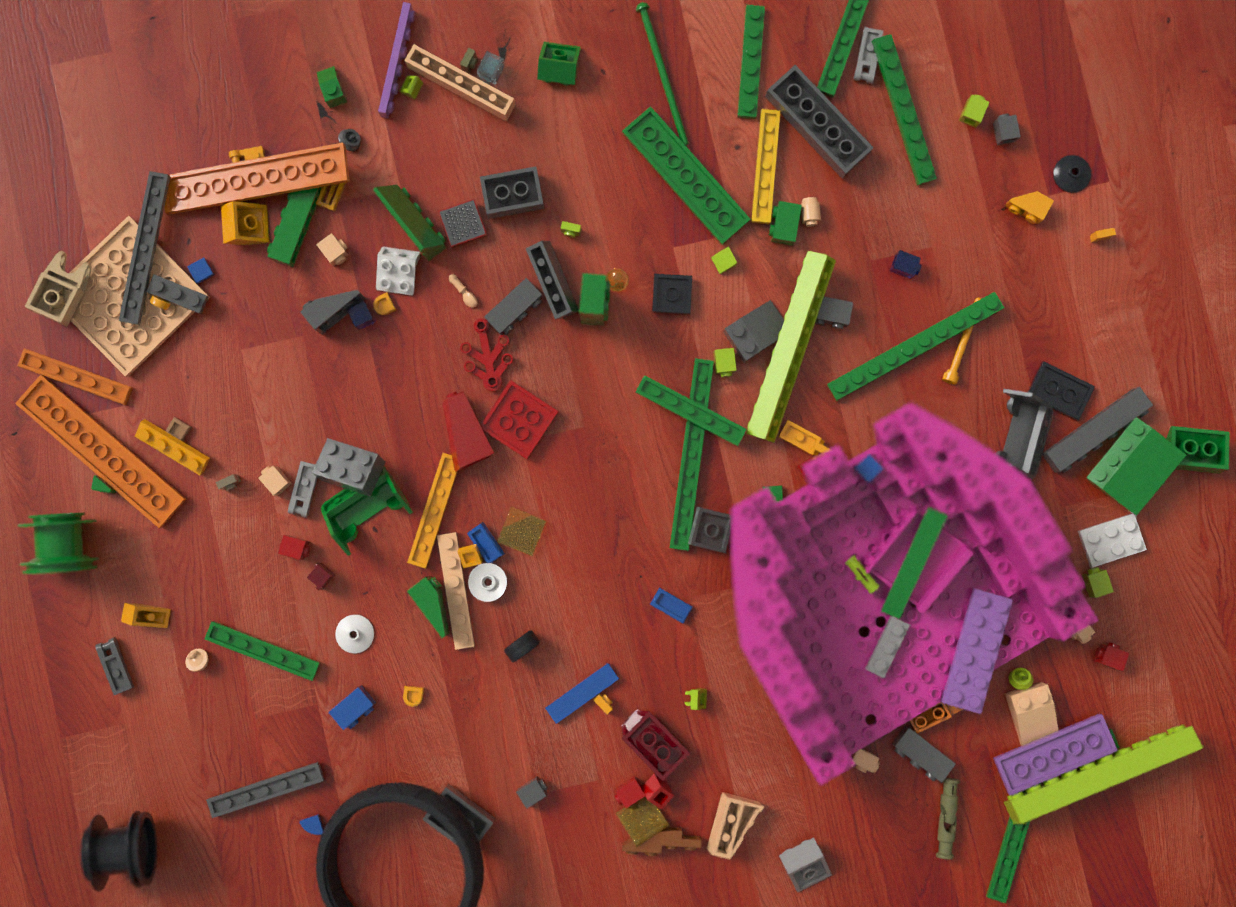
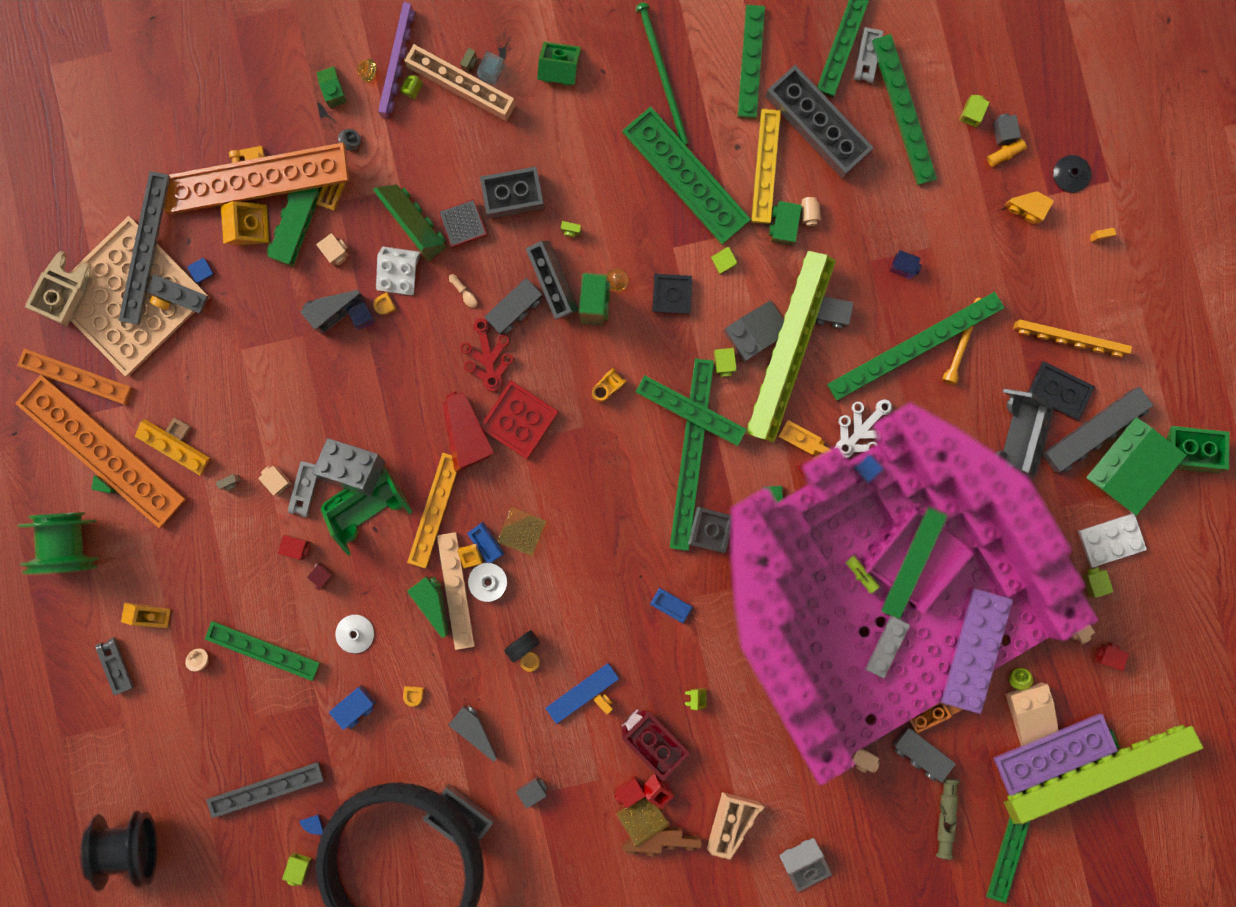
none -> lime brick [282,853,312,886]
none -> clear yellow hat [357,58,377,82]
none -> dark grey slope [448,705,498,761]
none -> light orange tile [520,652,540,672]
none -> light orange piece [592,367,627,403]
none -> white plant [835,400,892,458]
none -> light orange pin [987,138,1027,167]
none -> light orange plate [1013,320,1132,358]

